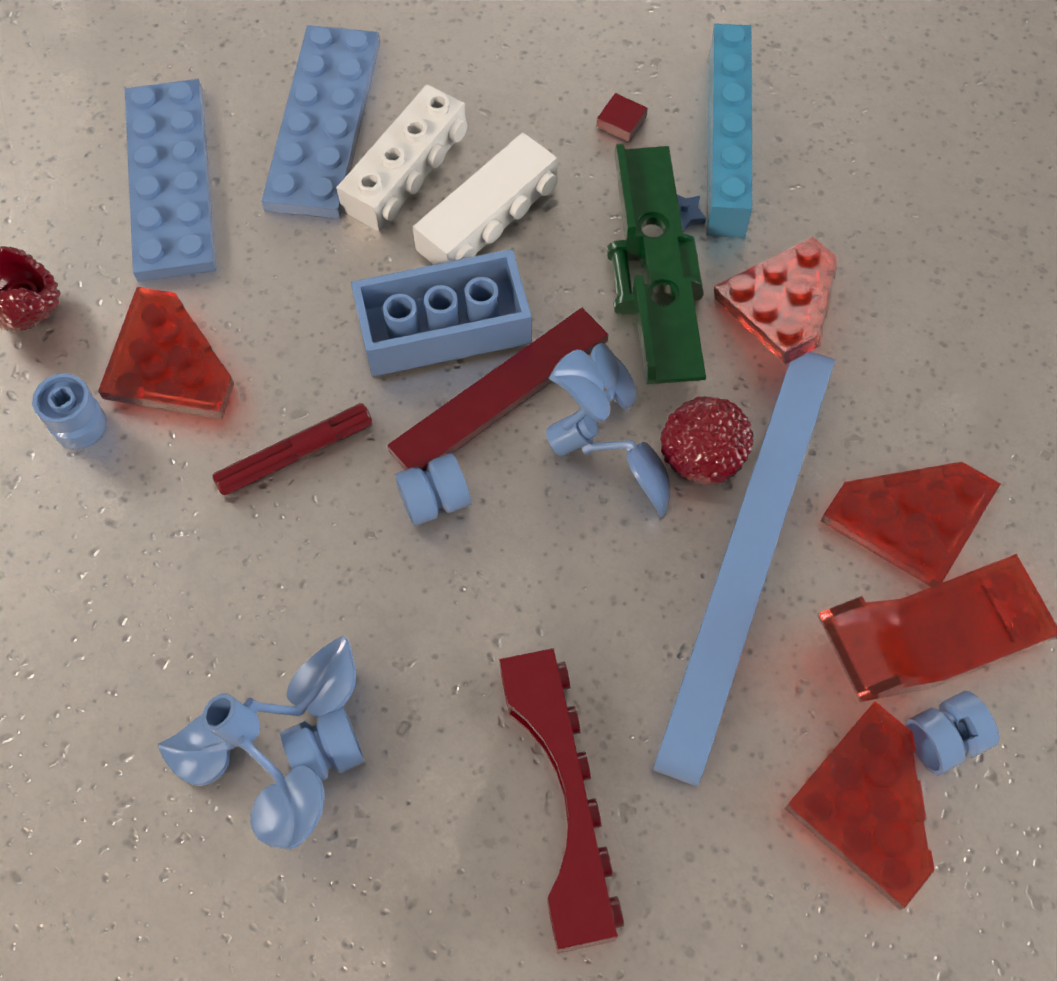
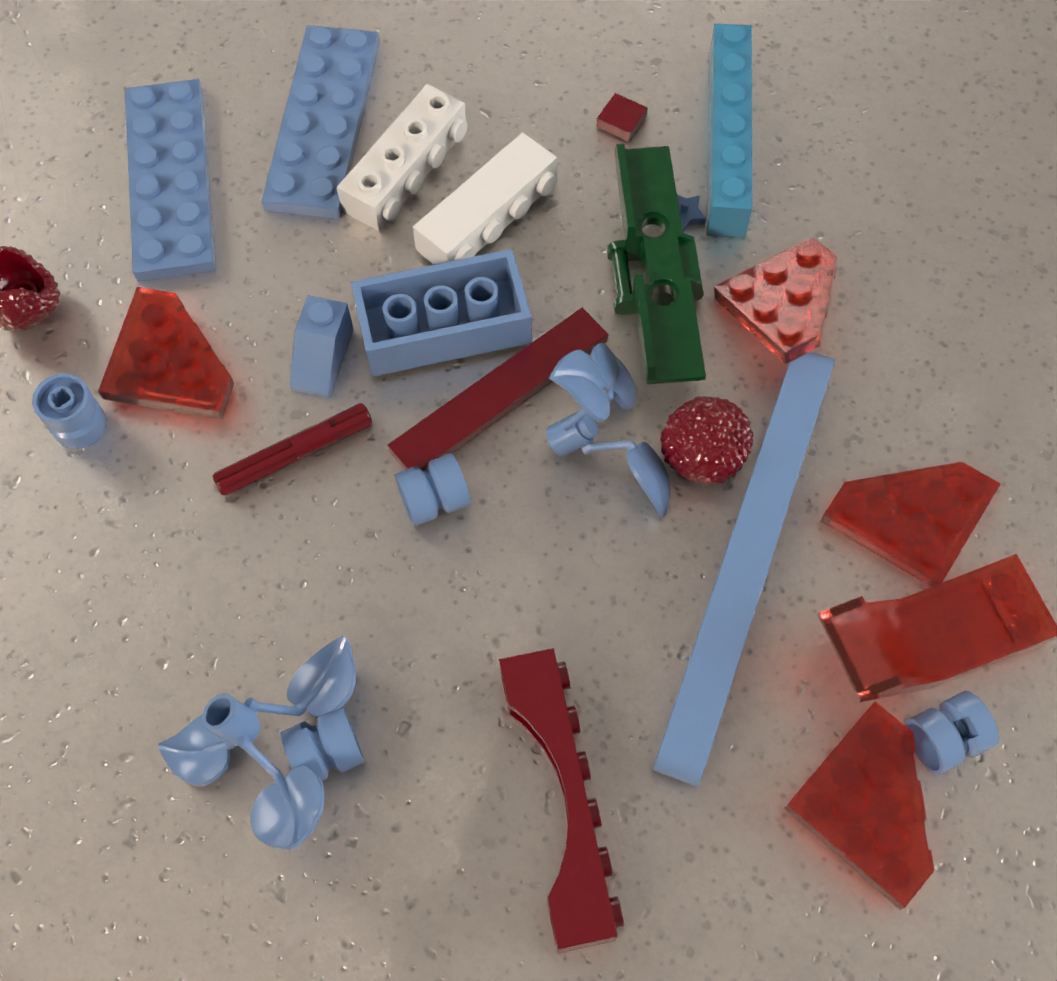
none -> medium blue slope [289,295,354,398]

